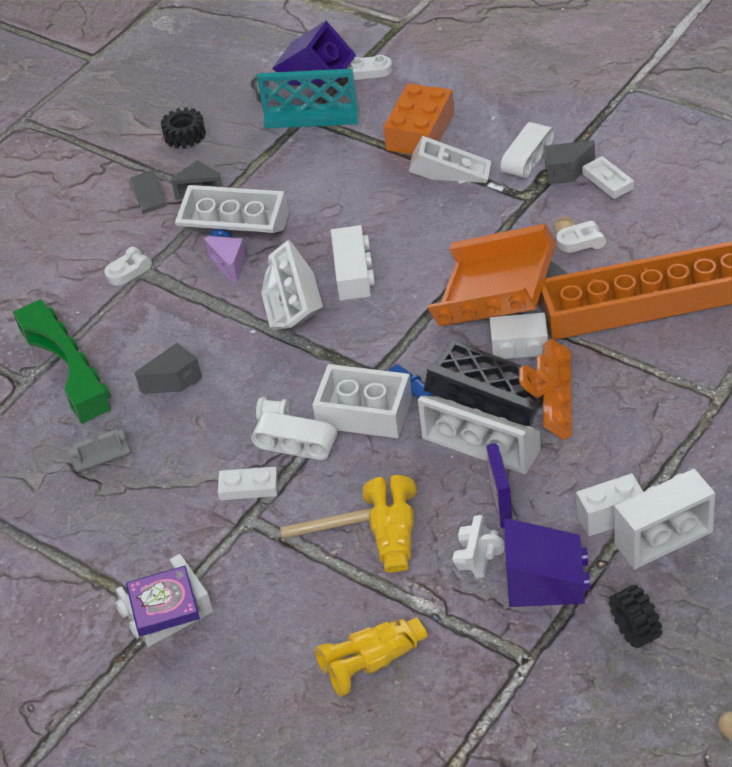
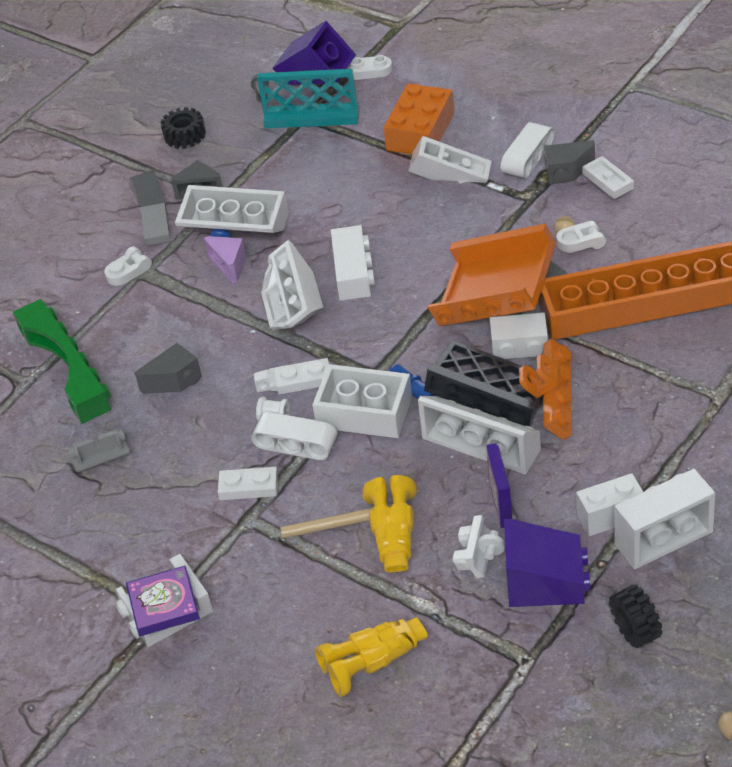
none -> light grey tile [140,203,170,246]
none -> white hinge [254,358,329,395]

